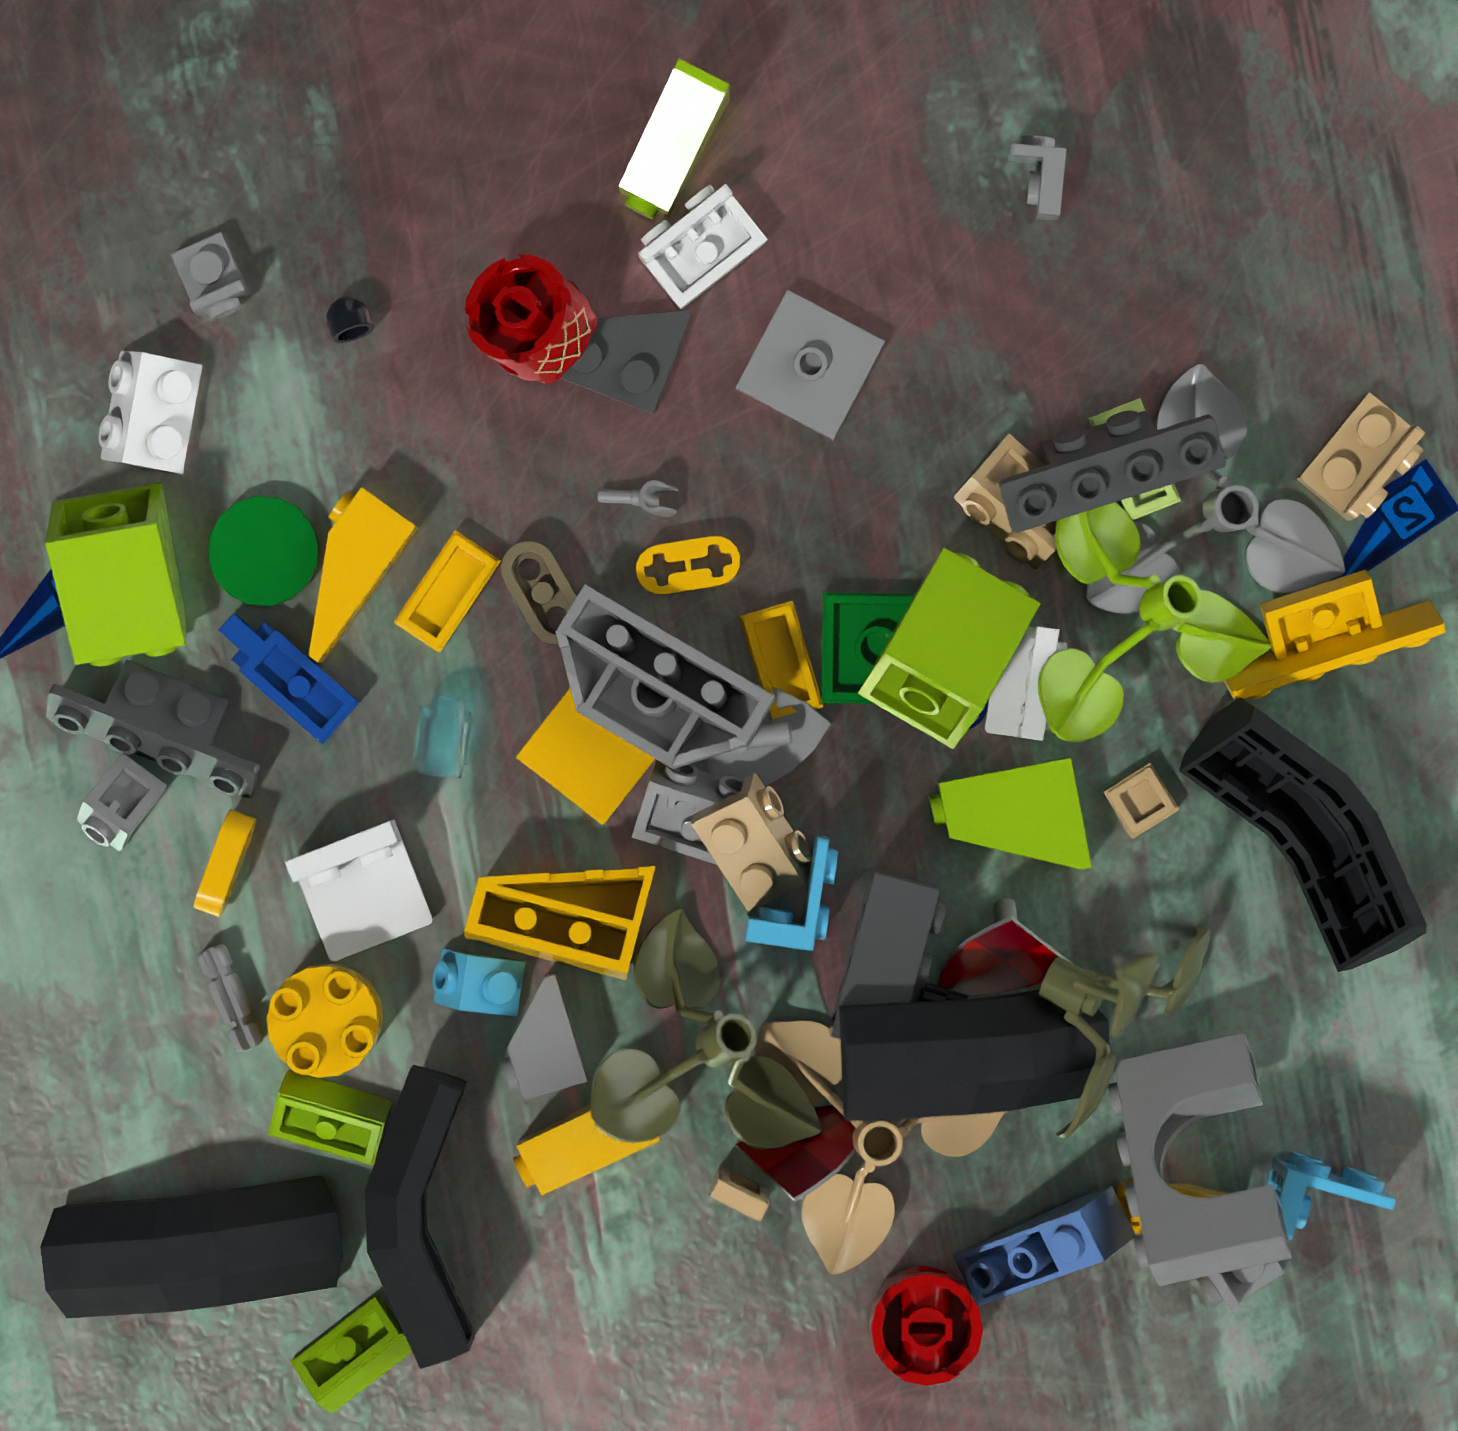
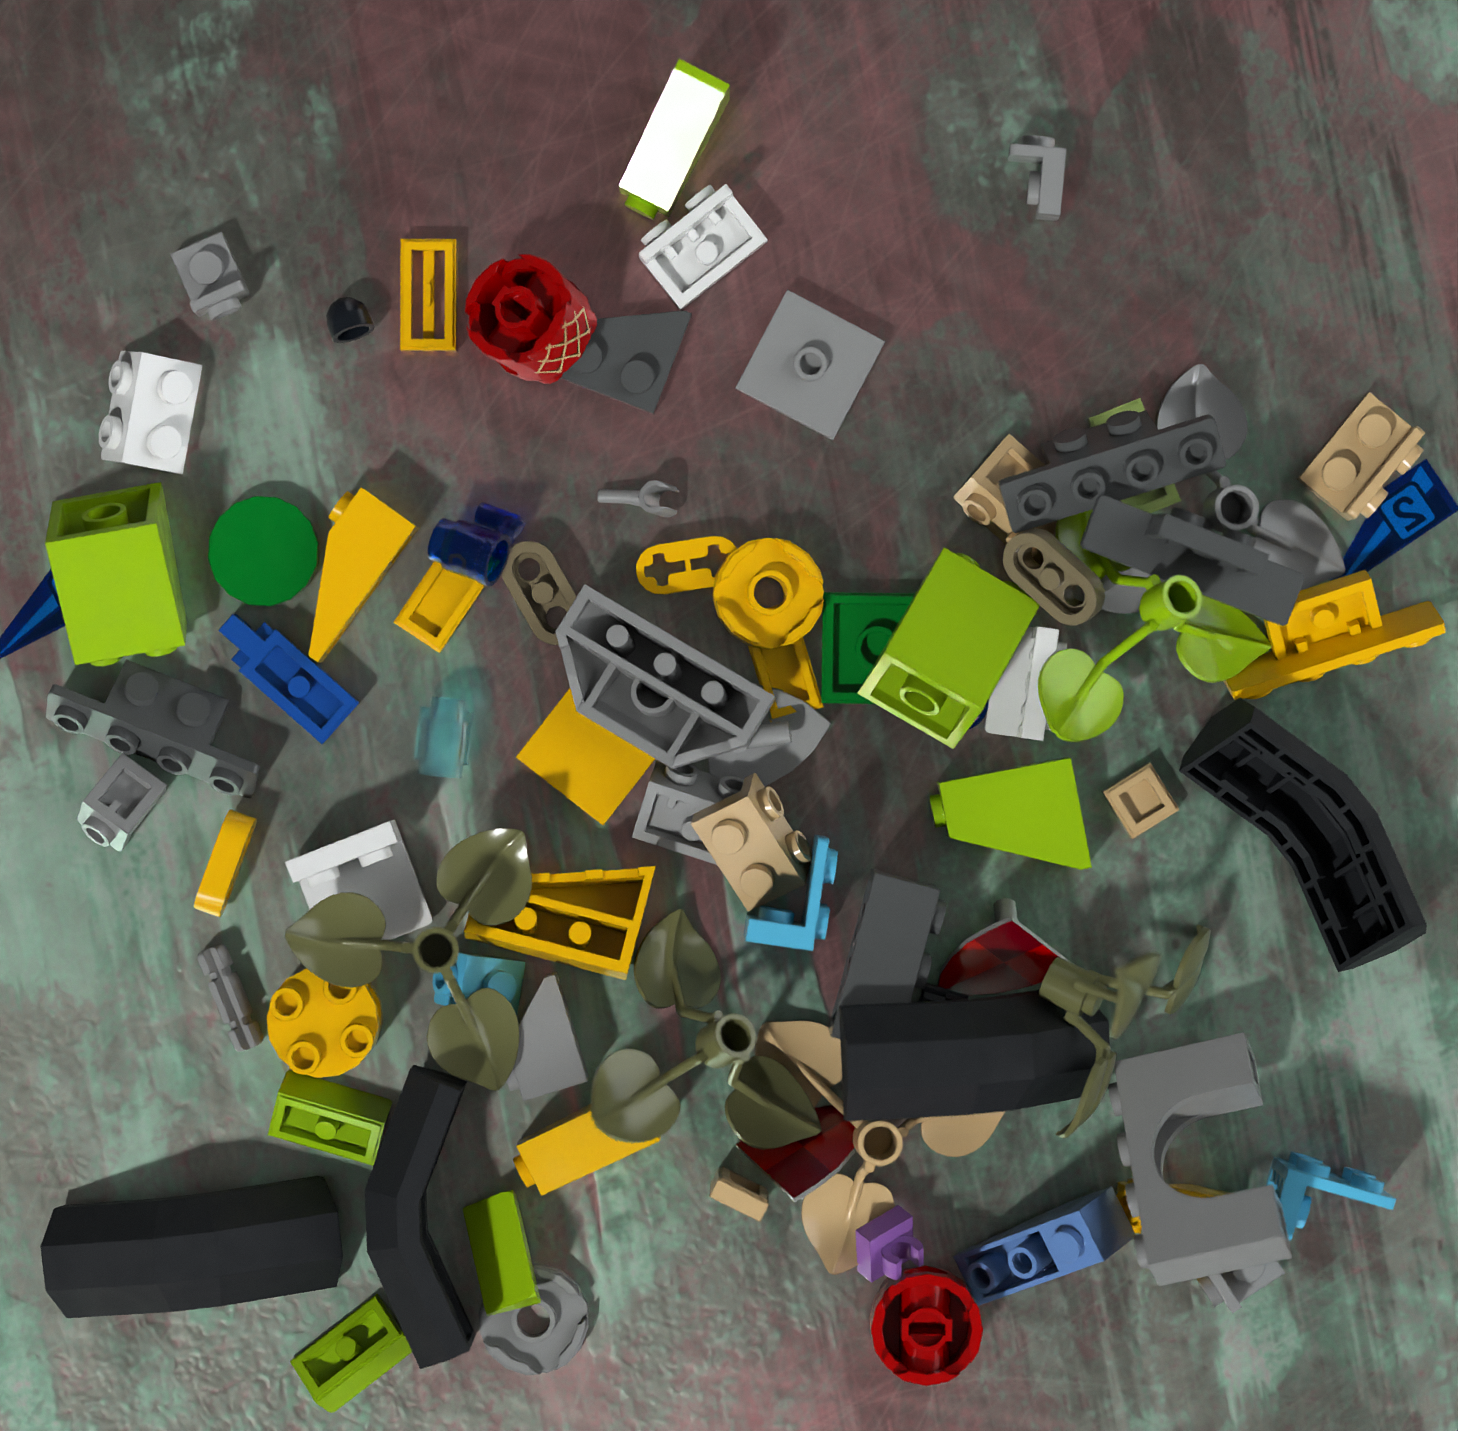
none -> olive plant [285,828,532,1091]
none -> yellow tile [400,239,457,352]
none -> clear blue piece [428,502,525,587]
none -> lime slope [462,1189,541,1316]
none -> light grey tile [478,1263,589,1375]
none -> yellow tile [712,538,824,649]
none -> medium lavender tile [855,1205,924,1283]
none -> dark tan plate [1003,528,1105,625]
none -> dark grey bracket [1080,496,1304,625]

